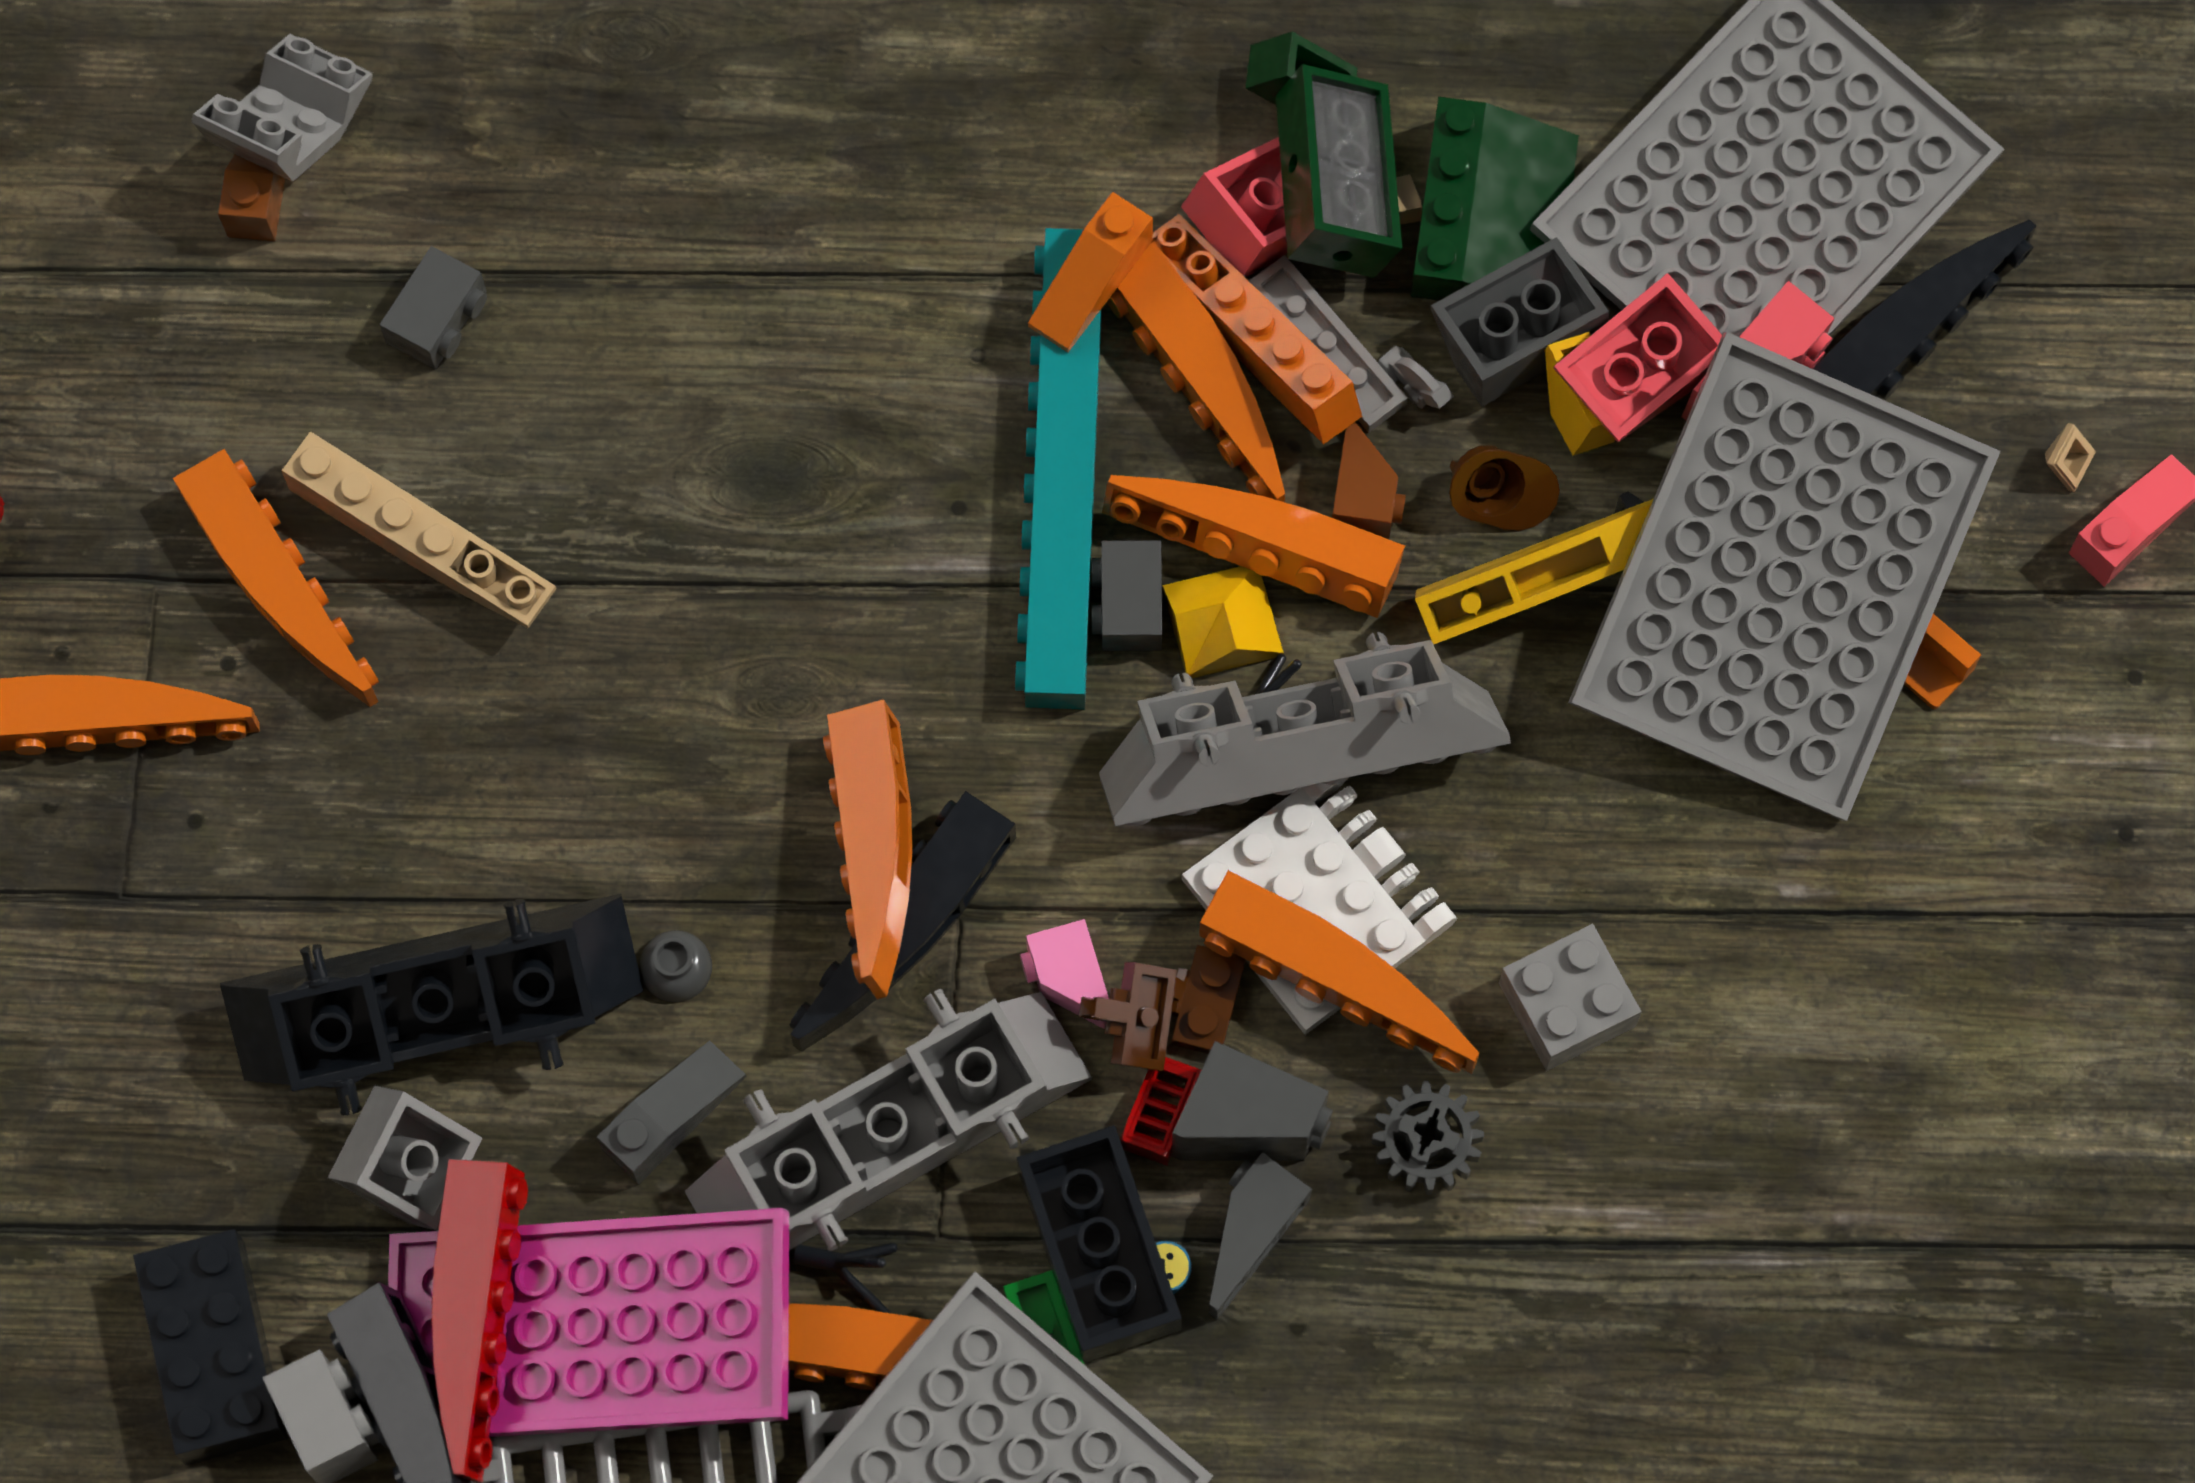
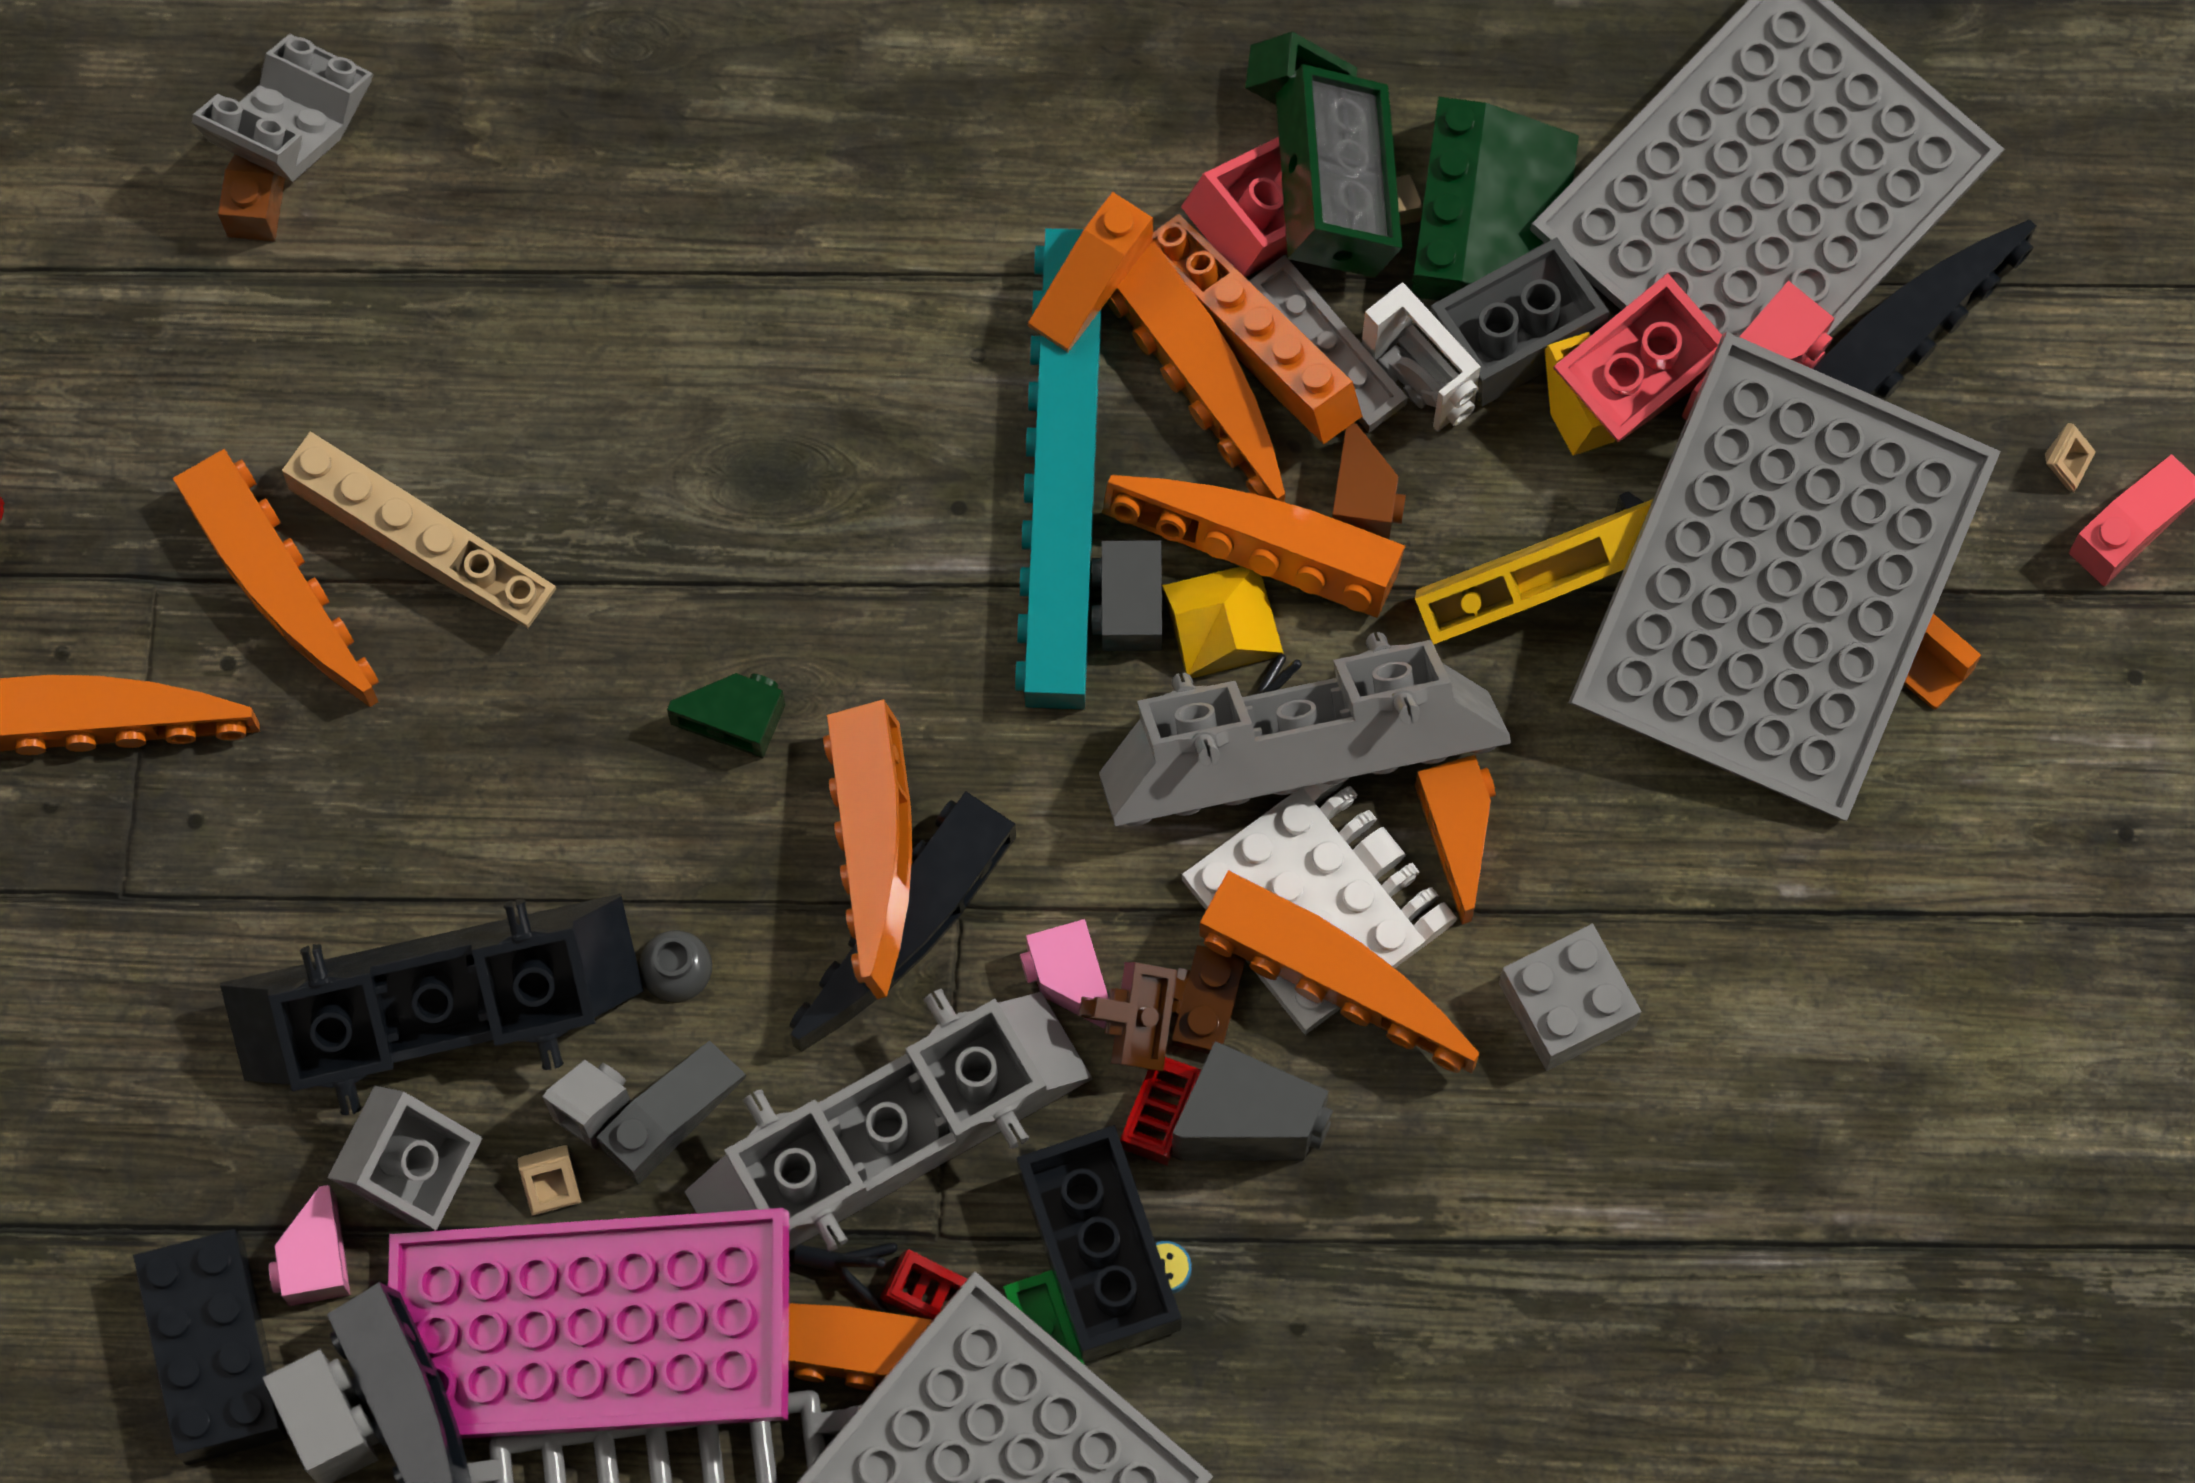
dark grey brick [380,246,487,370] -> none
red slope [431,1159,528,1483] -> none
dark grey slope [1209,1152,1312,1320] -> none
dark grey gear [1371,1081,1484,1195] -> none
reddish brown piece [1449,446,1560,531] -> none
none -> bright pink slope [269,1185,351,1306]
none -> tan slope [518,1145,582,1216]
none -> light grey slope [542,1060,631,1149]
none -> dark green slope [667,673,786,758]
none -> red slope [879,1249,967,1320]
none -> white panel [1362,282,1481,432]
none -> orange slope [1415,755,1496,924]

